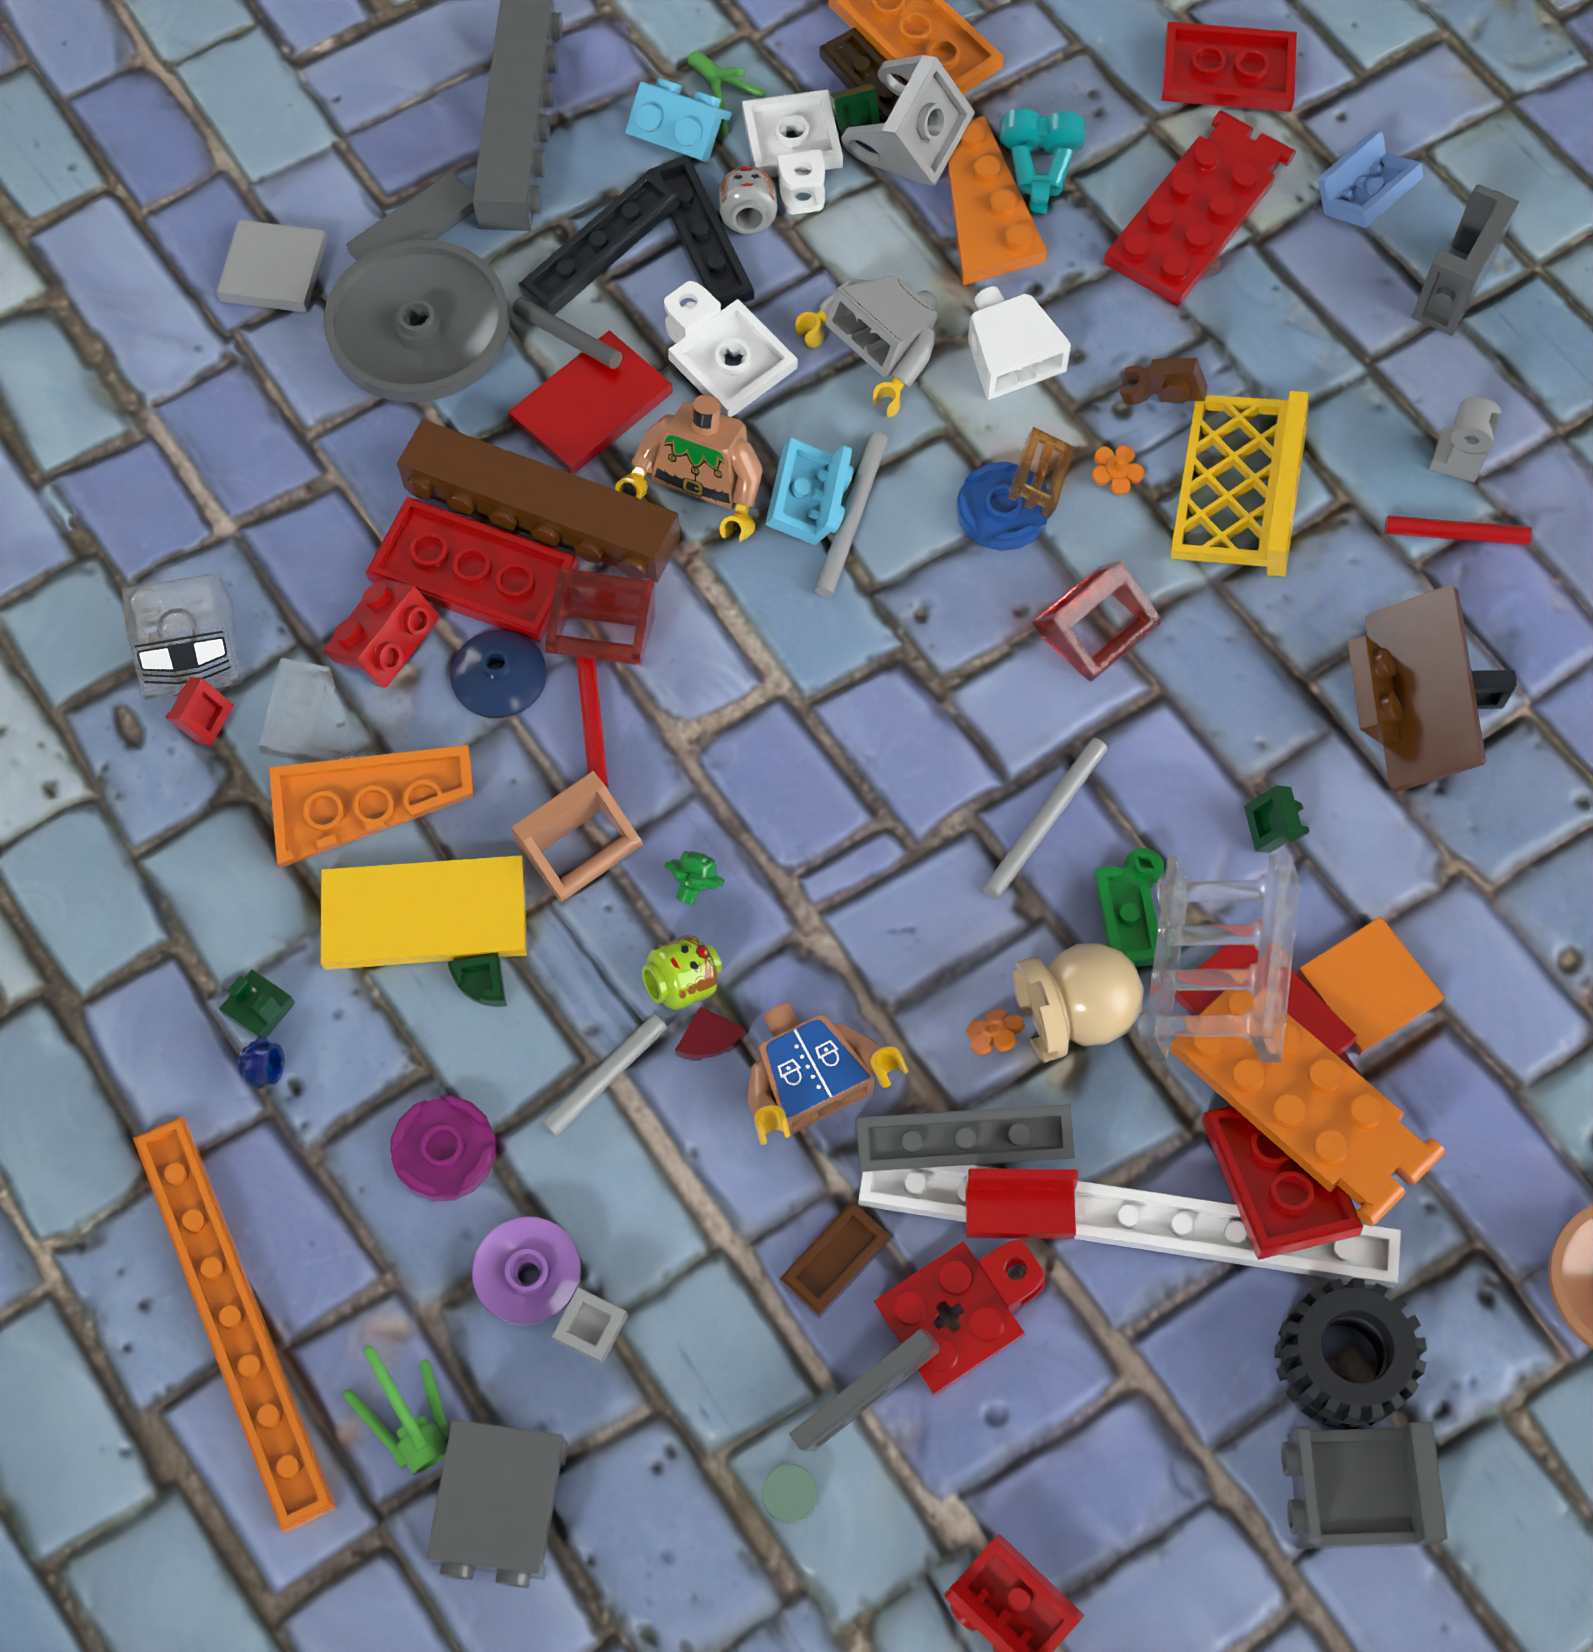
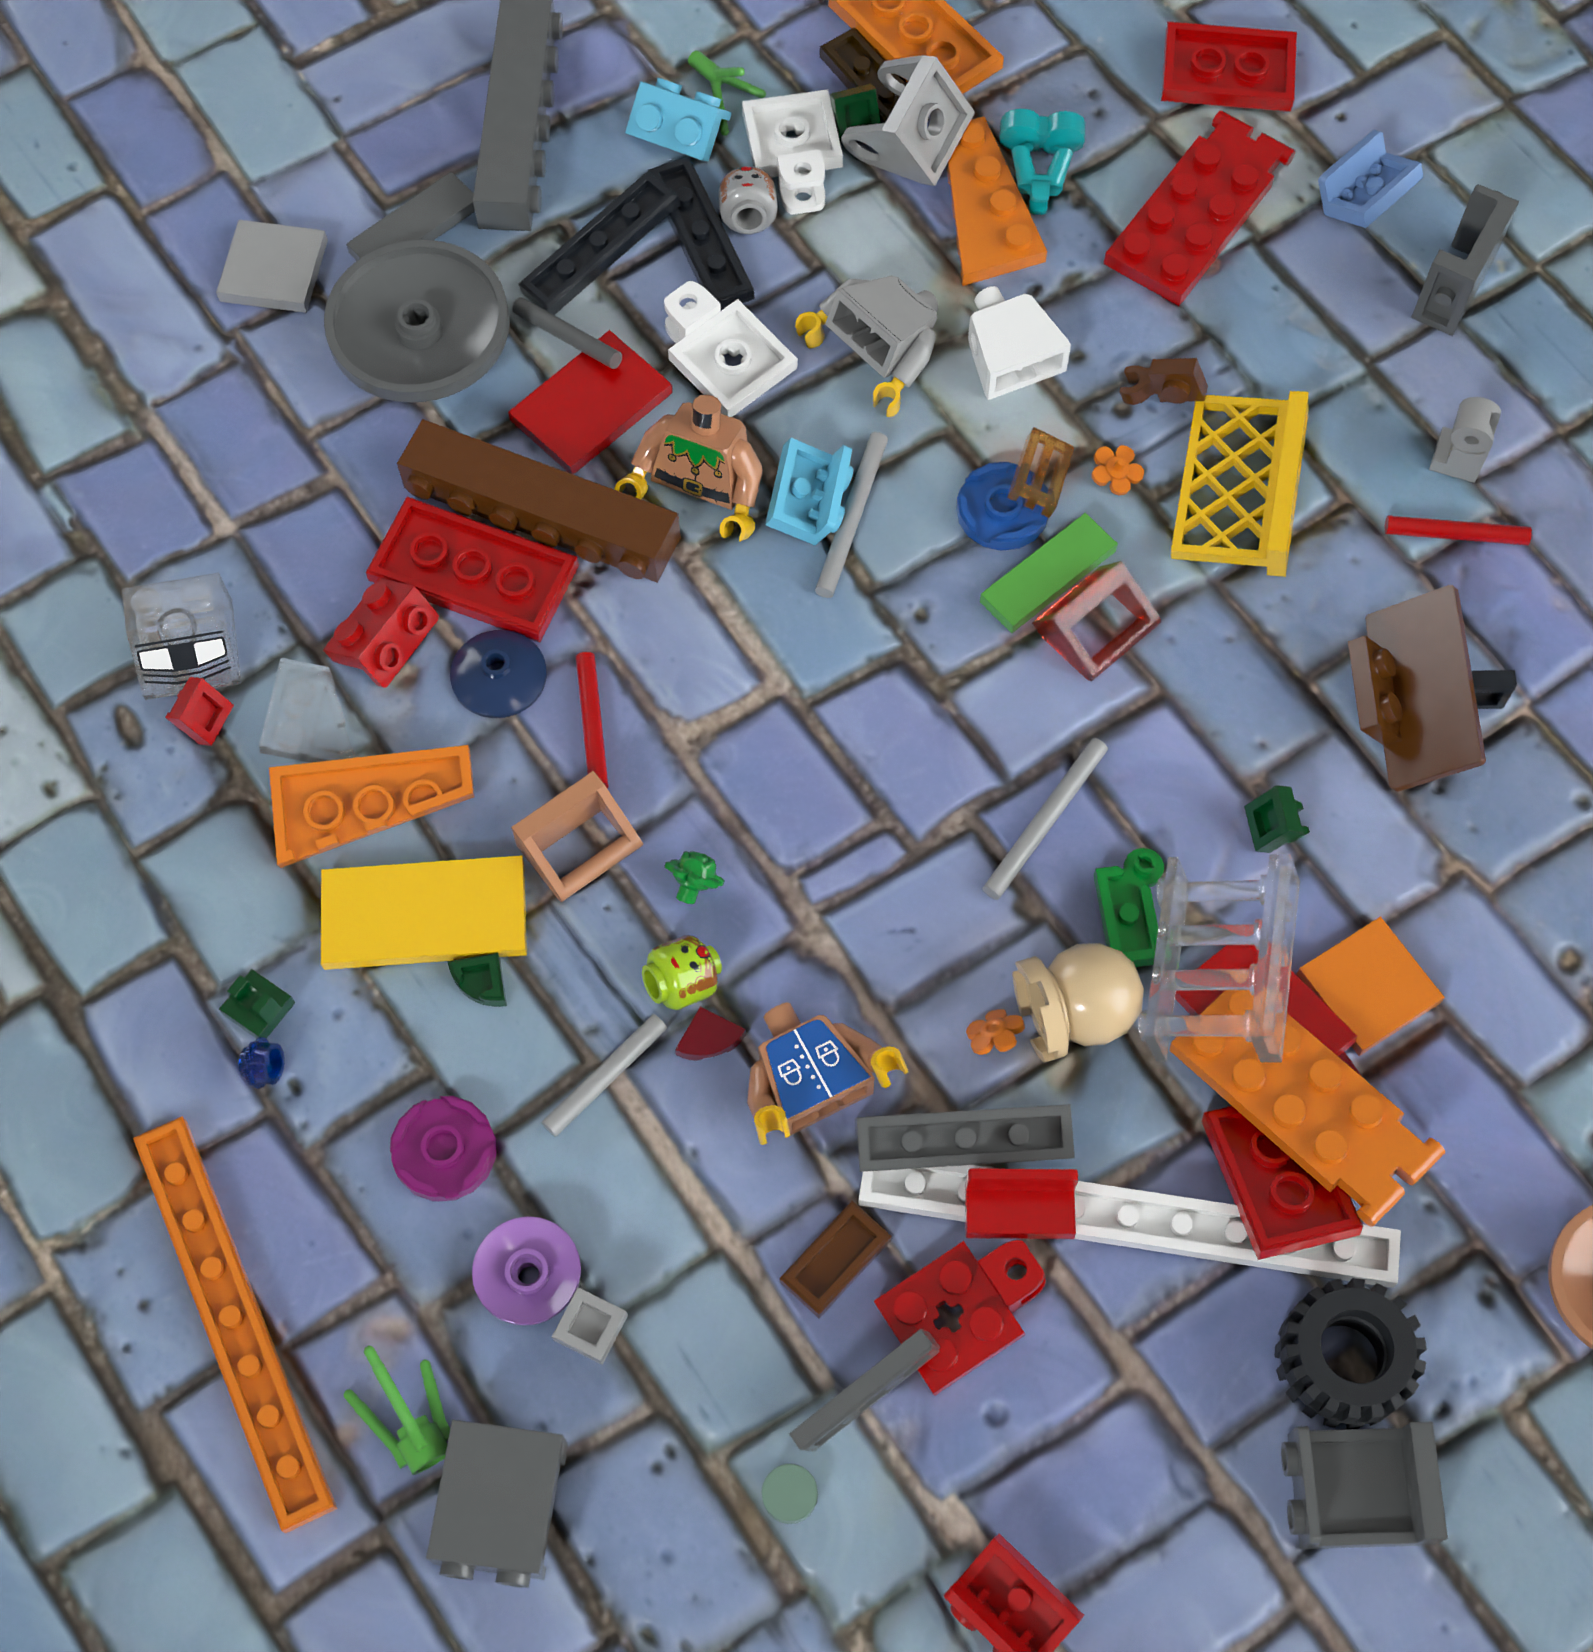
clear red tile [545,568,655,666] -> none
none -> bright green tile [980,513,1118,633]

